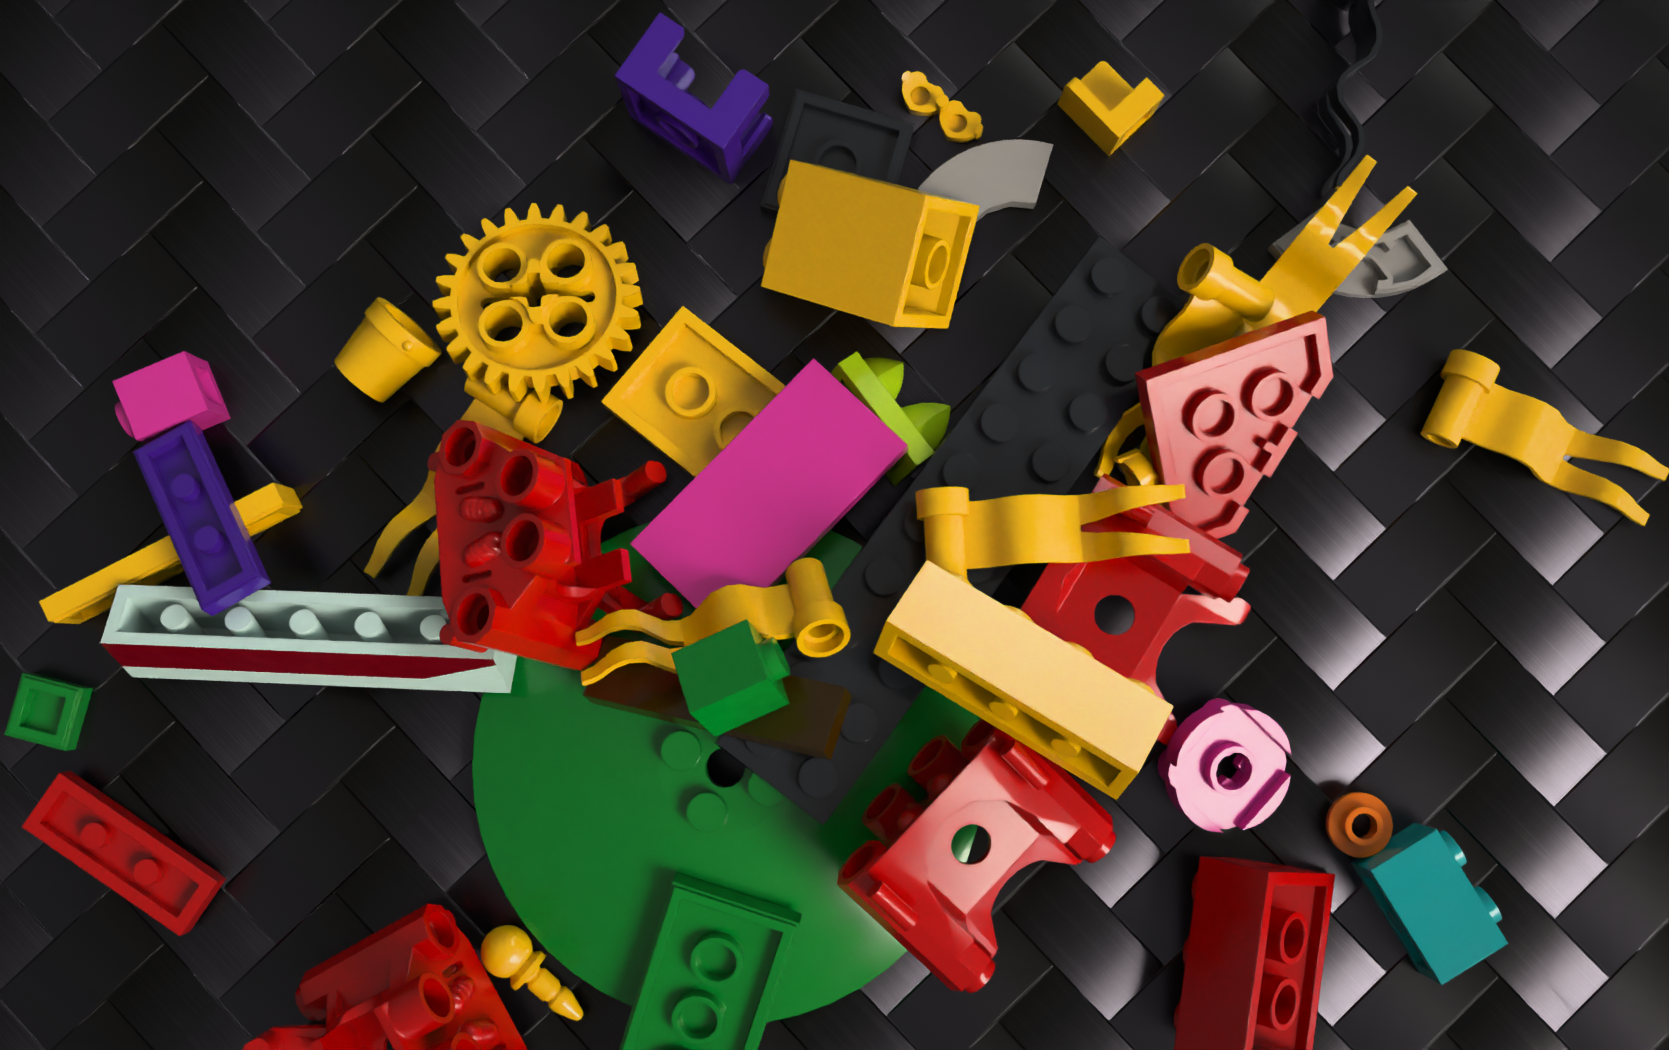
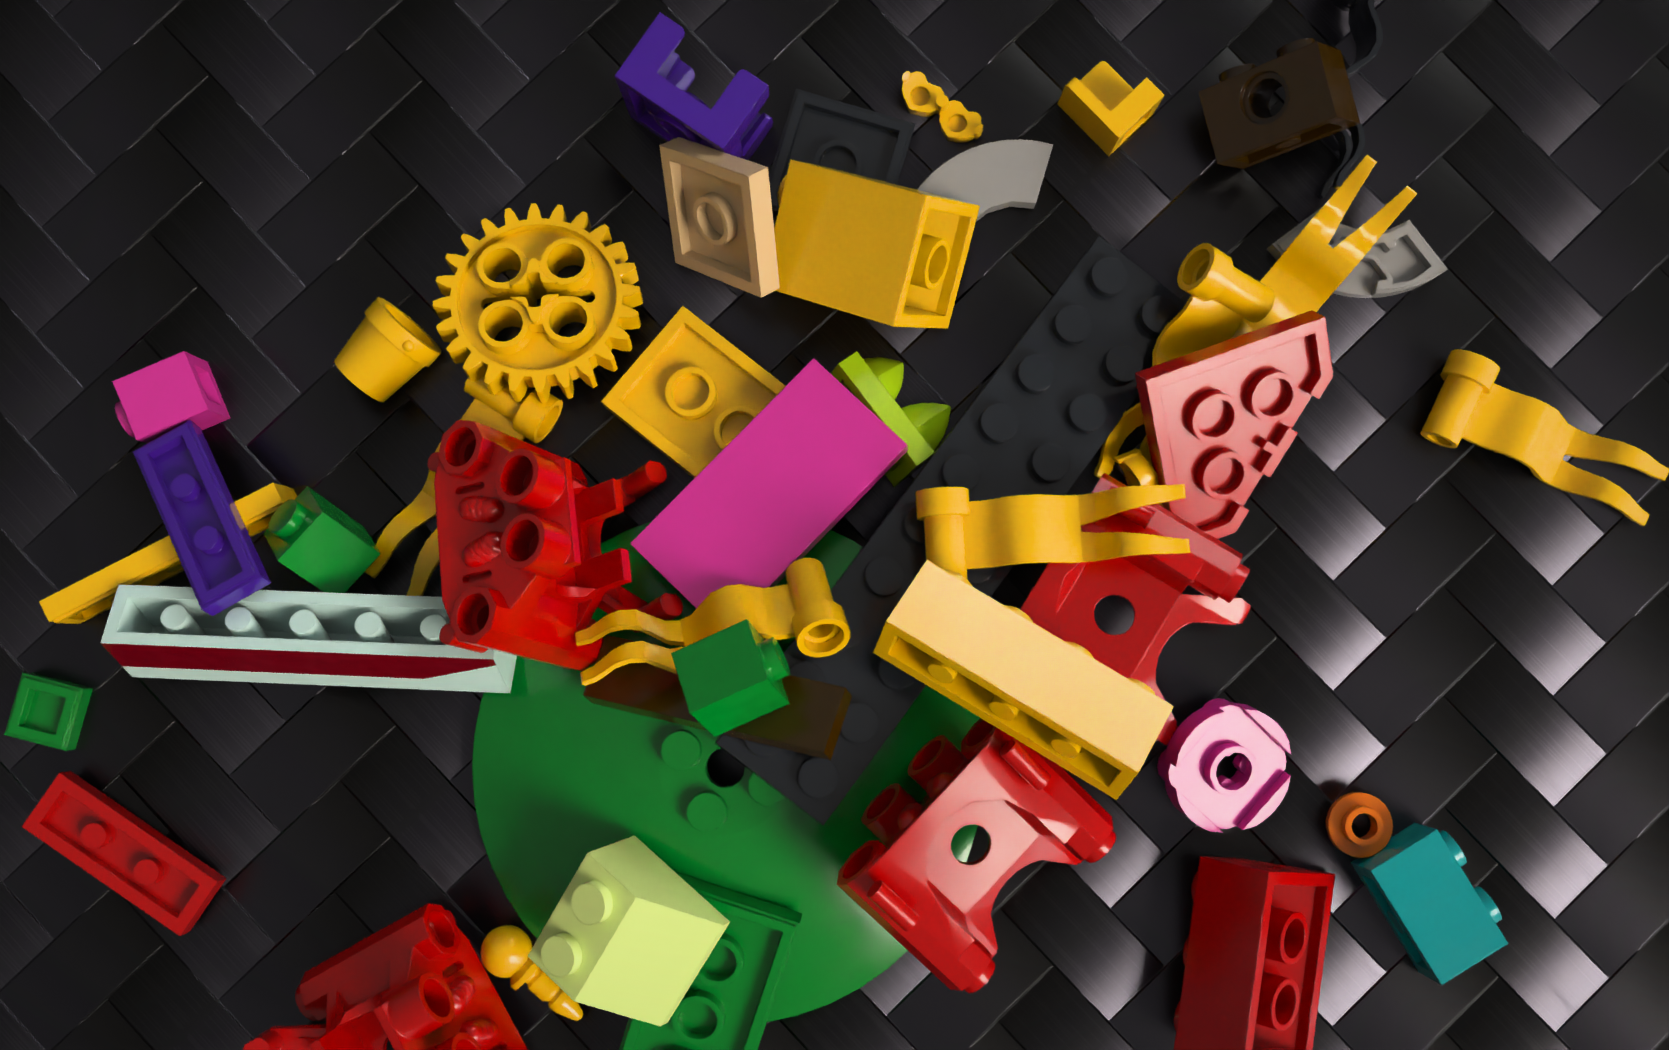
none -> green brick [264,486,381,593]
none -> yellowish green slope [528,835,730,1027]
none -> tan tile [659,137,780,298]
none -> dark brown brick [1199,38,1360,169]

